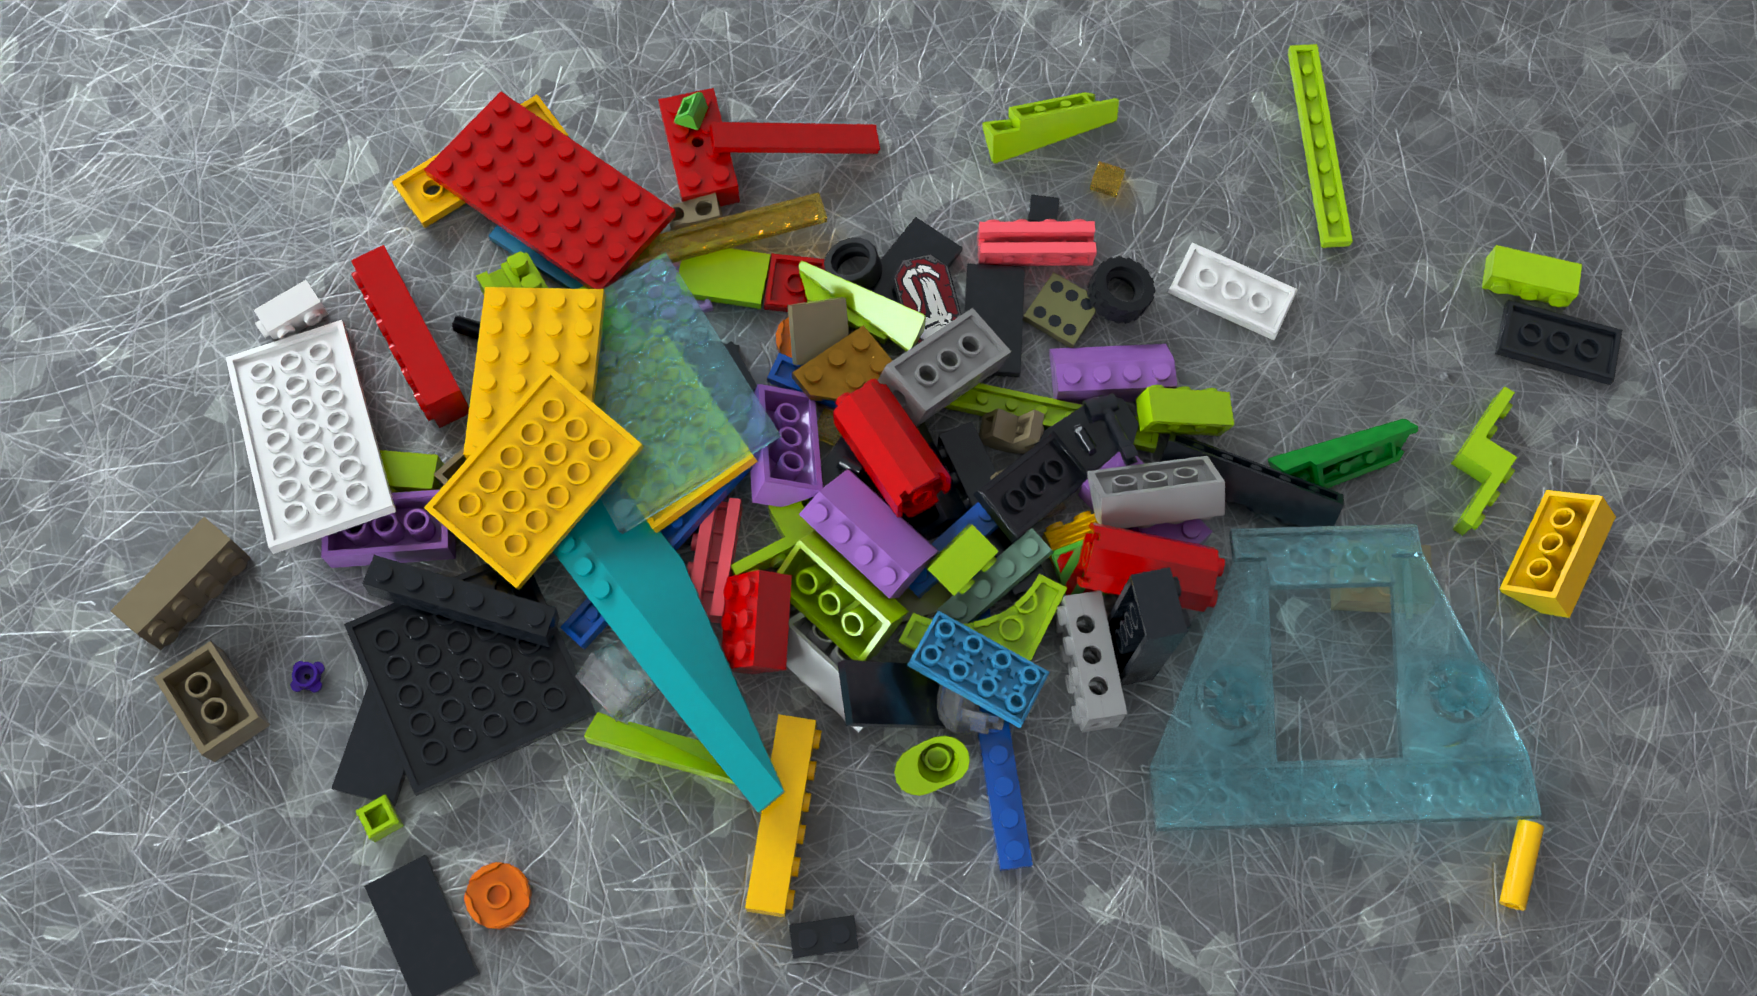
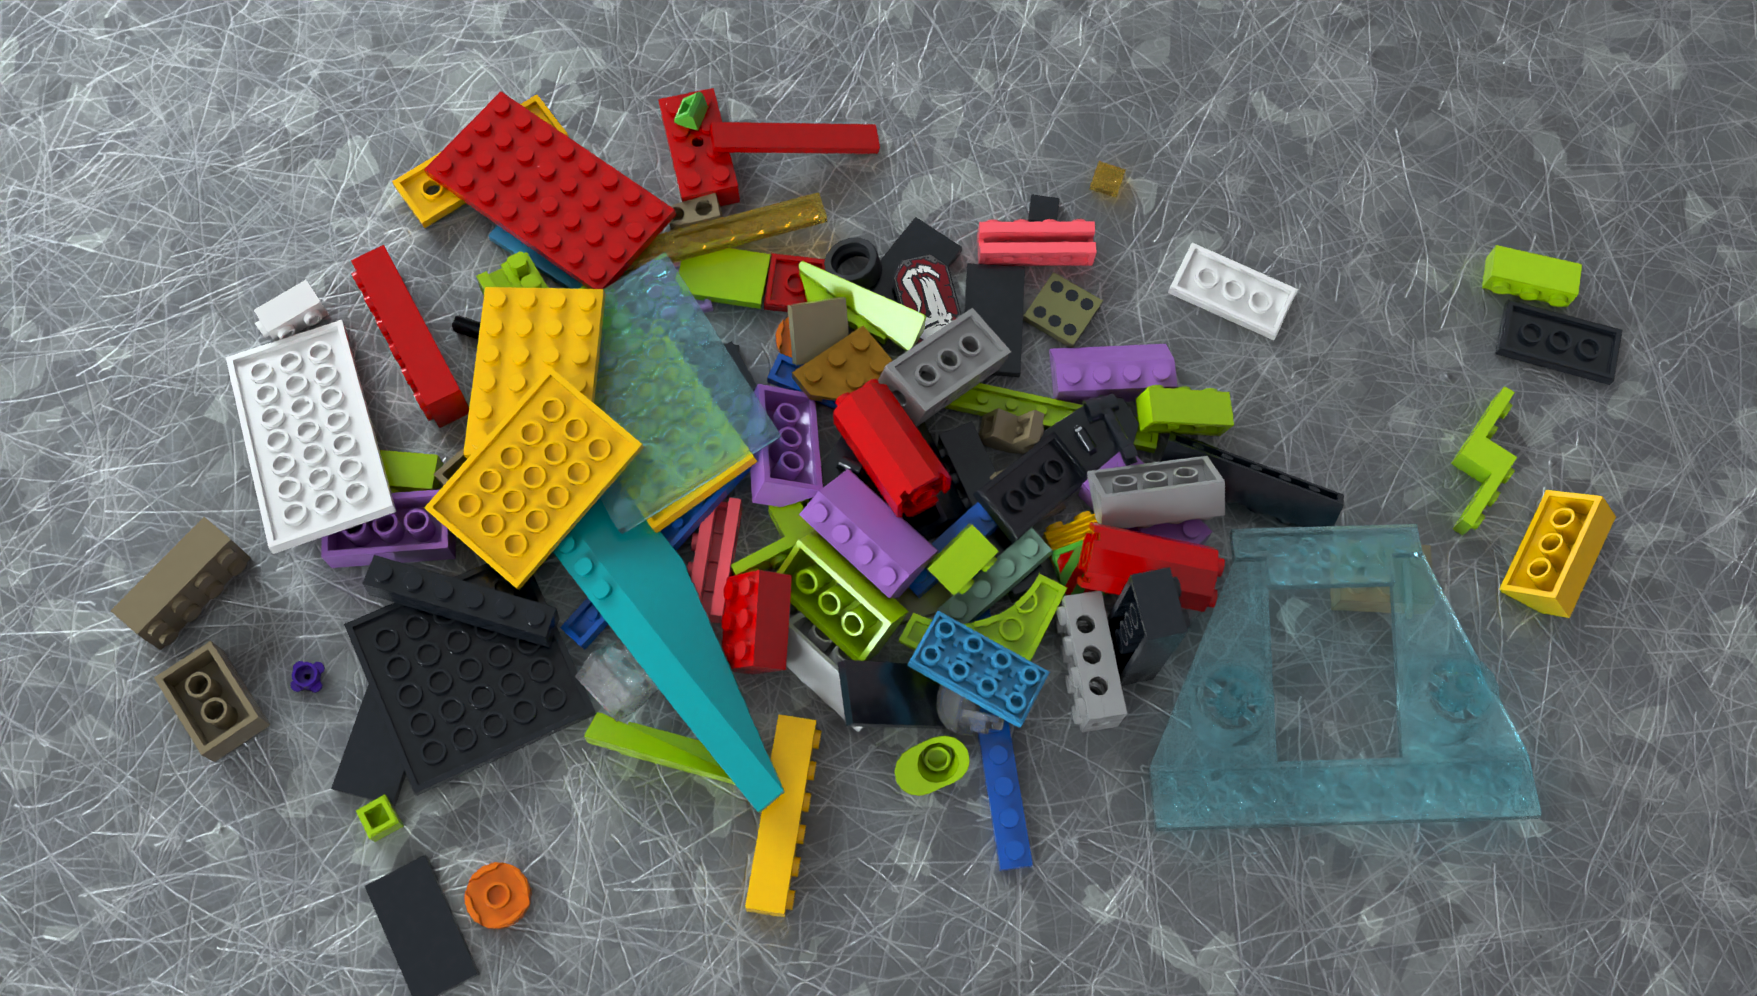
black plate [789,915,859,959] -> none
clear yellow tile [817,408,841,446] -> none
lime wedge [982,92,1119,164] -> none
black tyre [1087,256,1155,324] -> none
green wedge [1268,419,1418,488] -> none
lime plate [1288,44,1353,248] -> none
yellow piece [1499,820,1544,911] -> none

